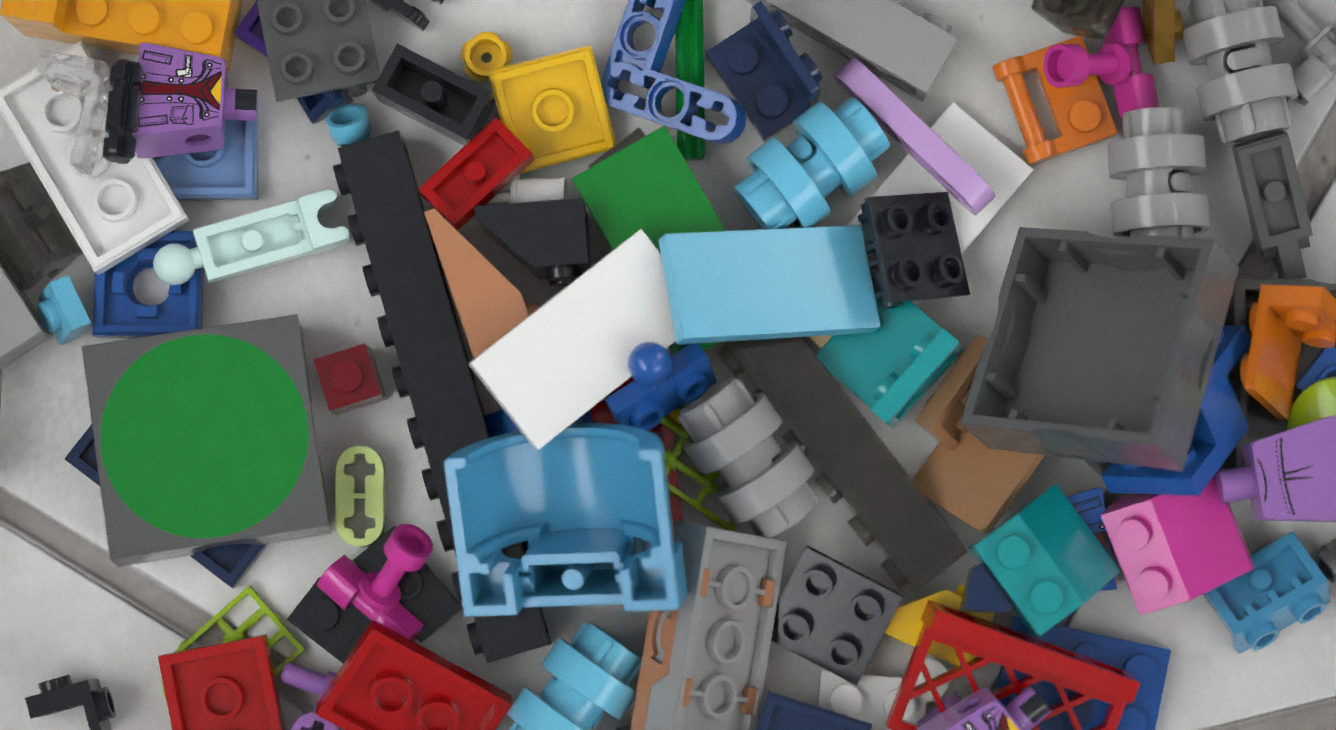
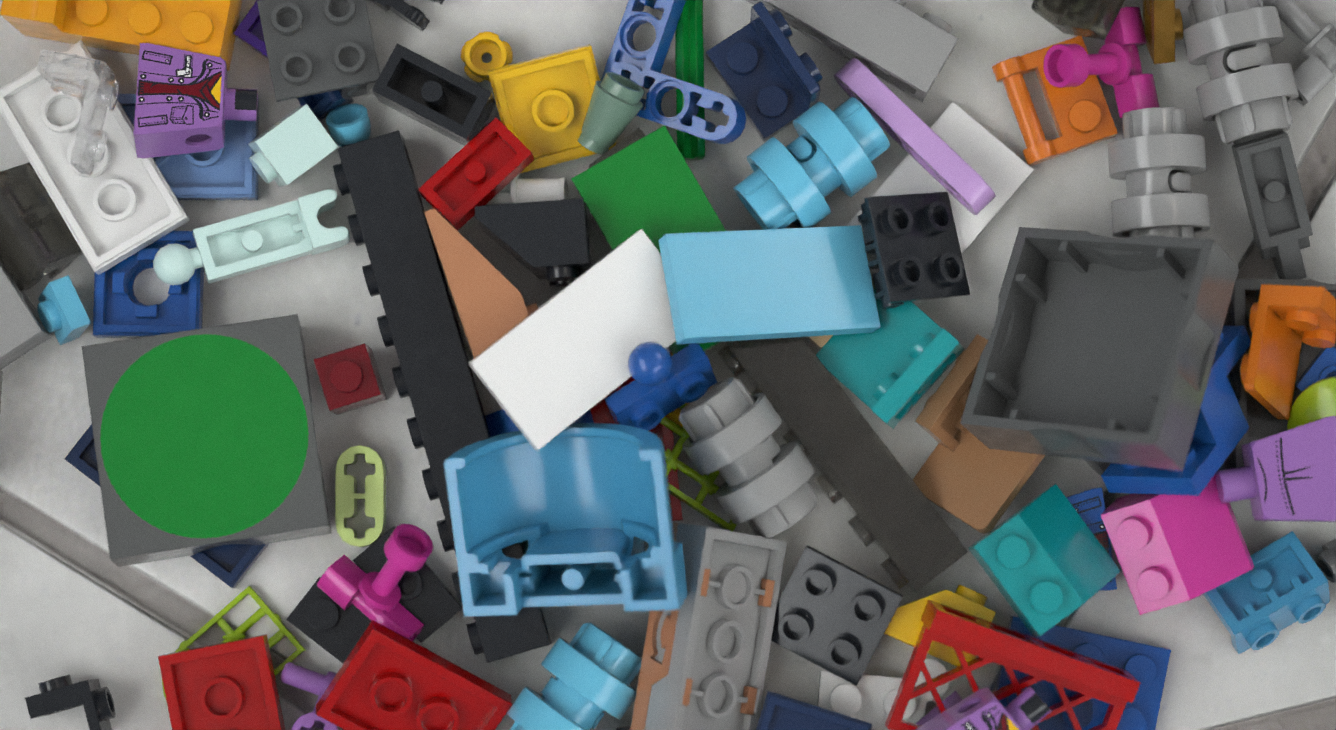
black axle [103,59,143,164] -> none
dark blue slope [959,563,1014,613] -> none
none -> light aqua brick [248,104,338,187]
none -> sand green cone [578,72,645,155]

